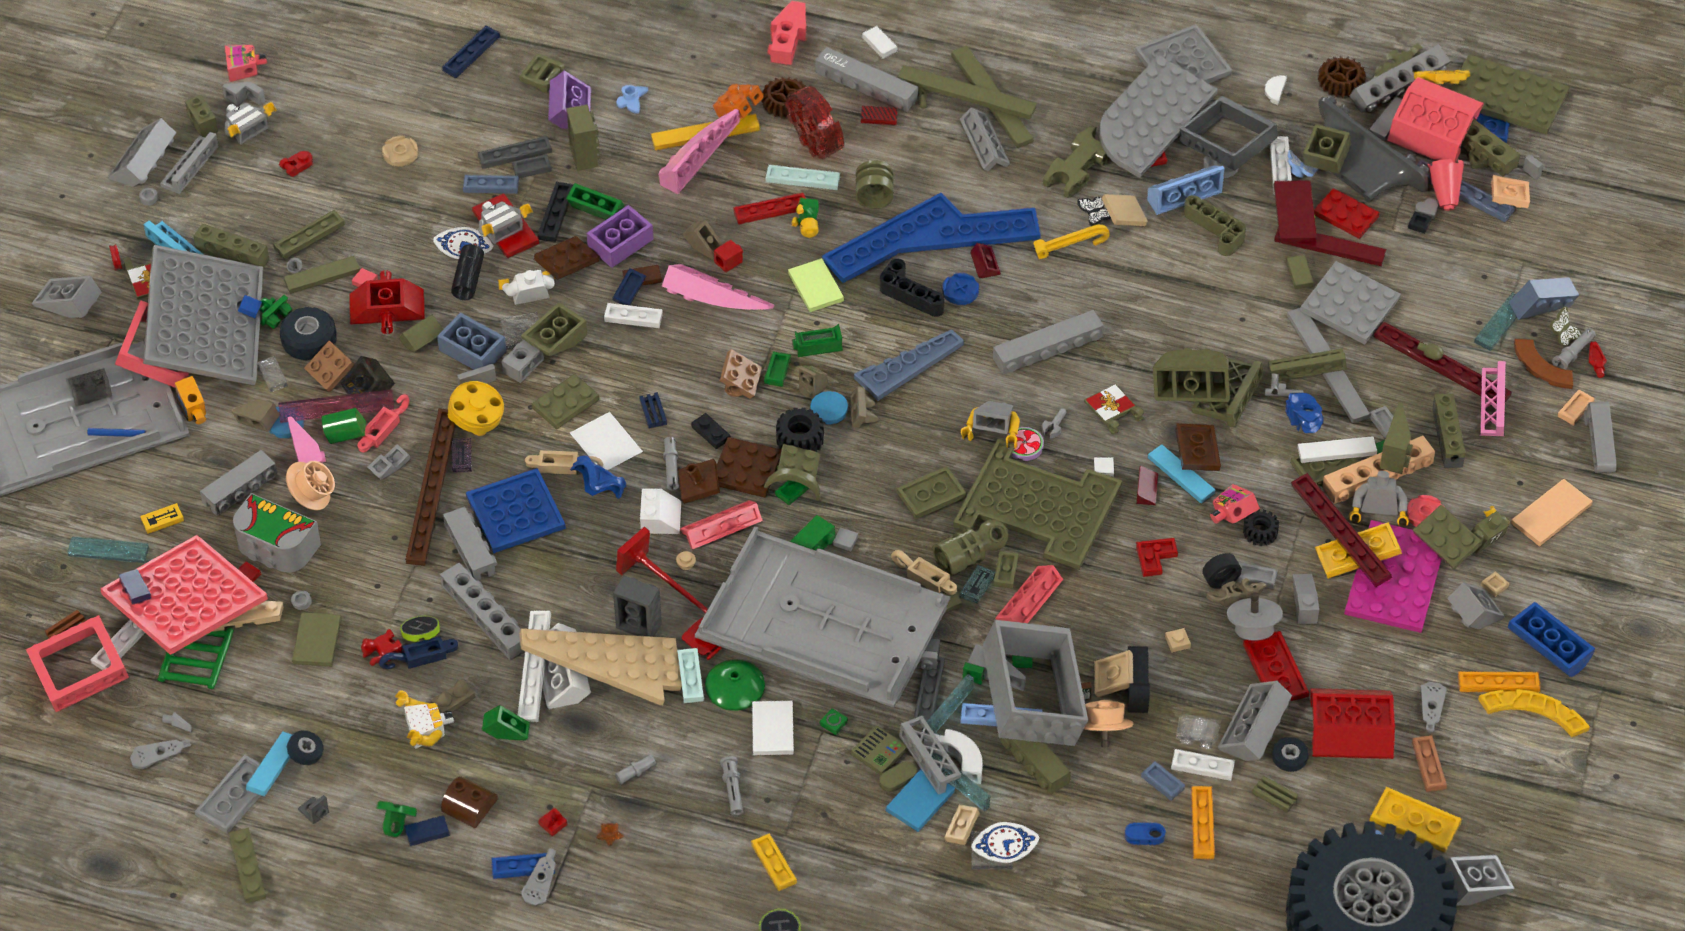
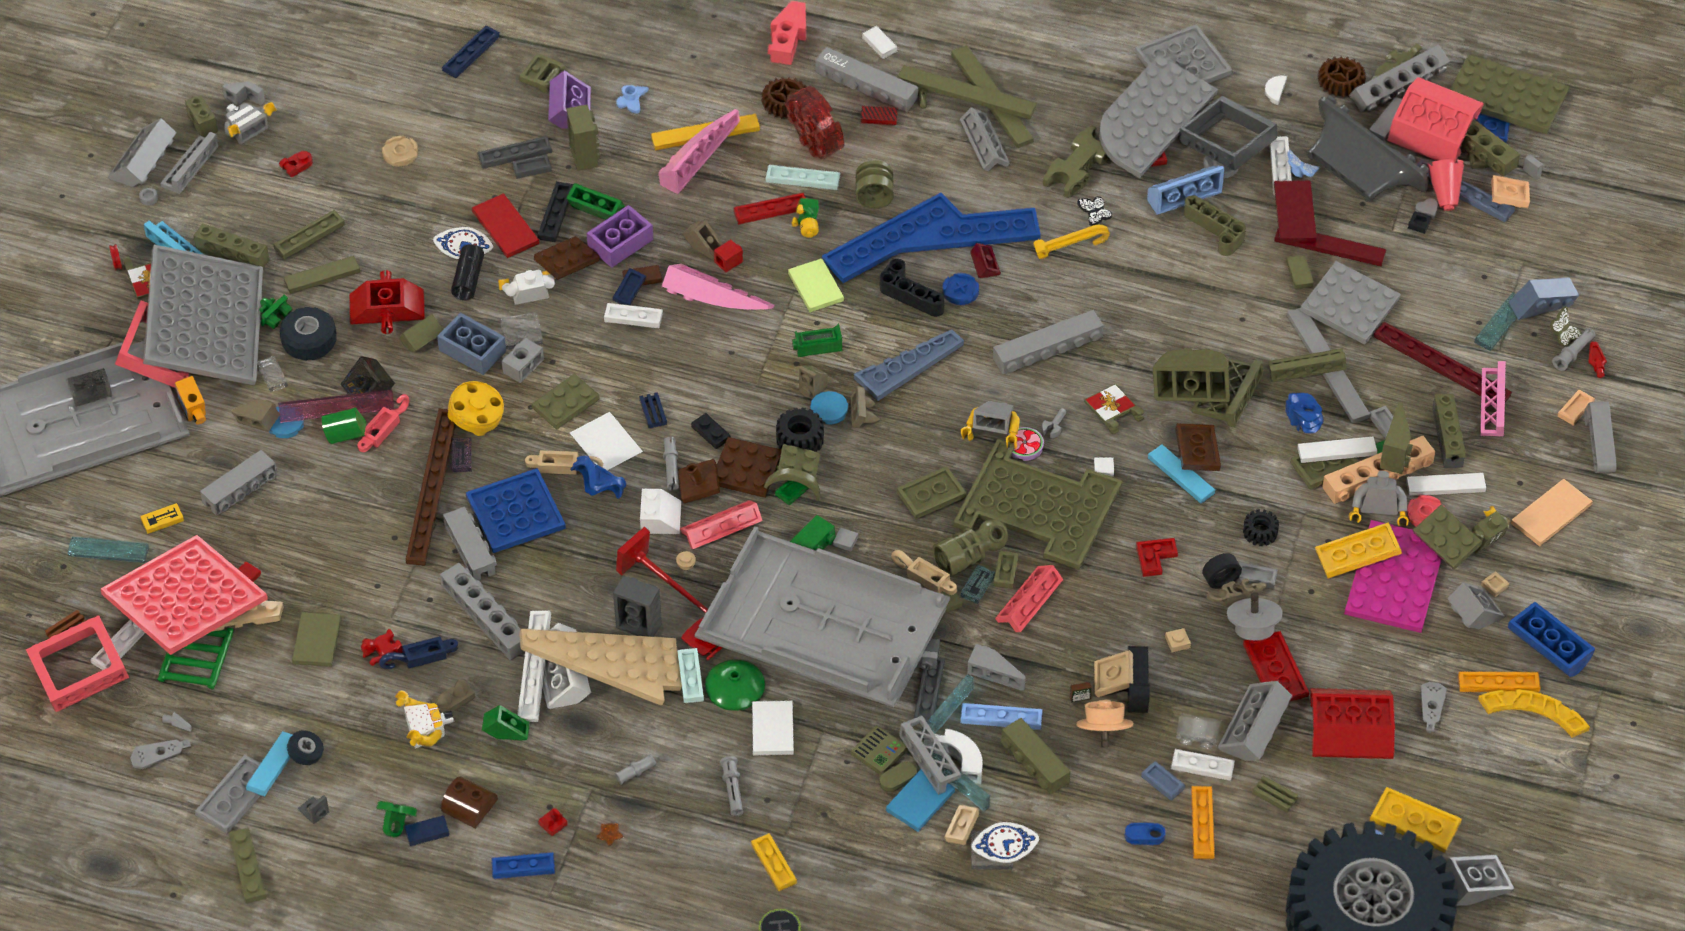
light grey slope [32,276,102,318] -> none
blue bar [87,428,146,437] -> none
tile [119,569,151,605] -> none
coral torso [225,45,267,82] -> none
light grey brick [233,493,321,573] -> none
blue tile [238,295,262,318] -> none
light nougat piece [286,461,335,511] -> none
light grey hinge [287,257,302,273] -> none
bright pink slope [287,417,326,464] -> none
light grey tile [291,591,312,610] -> none
medium nougat plate [304,340,355,392] -> none
coral tile [352,268,378,287] -> none
light grey slope [367,444,411,480] -> none
tile [400,616,440,642] -> none
light grey tile [457,364,496,386] -> none
sand blue tile [463,175,519,194] -> none
light grey torso [479,202,533,244] -> none
olive slope [521,302,588,356] -> none
light grey piece [521,848,556,906] -> none
orange piece [713,84,764,119] -> none
medium nougat plate [720,349,762,399] -> none
green tile [764,351,791,387] -> none
green tile [820,708,848,735] -> none
green tile [963,662,984,685] -> none
light grey door [982,620,1088,746] -> none
green tile [1012,655,1032,668] -> none
tan tile [1102,194,1148,226] -> none
slope [1136,466,1158,506] -> none
coral torso [1210,484,1260,524] -> none
light grey hose [1265,373,1303,397] -> none
black bush [1272,737,1309,772] -> none
dark red tile [1291,473,1392,587] -> none
light grey slope [1292,574,1319,624] -> none
olive brick [1303,124,1351,174] -> none
red plate [1314,188,1380,239] -> none
nougat tile [1412,735,1447,792] -> none
yellow plate [1414,70,1470,84] -> none
olive cylinder [1417,342,1444,360] -> none
dark orange tile [1514,339,1573,389] -> none
none -> white tile [1406,473,1486,496]

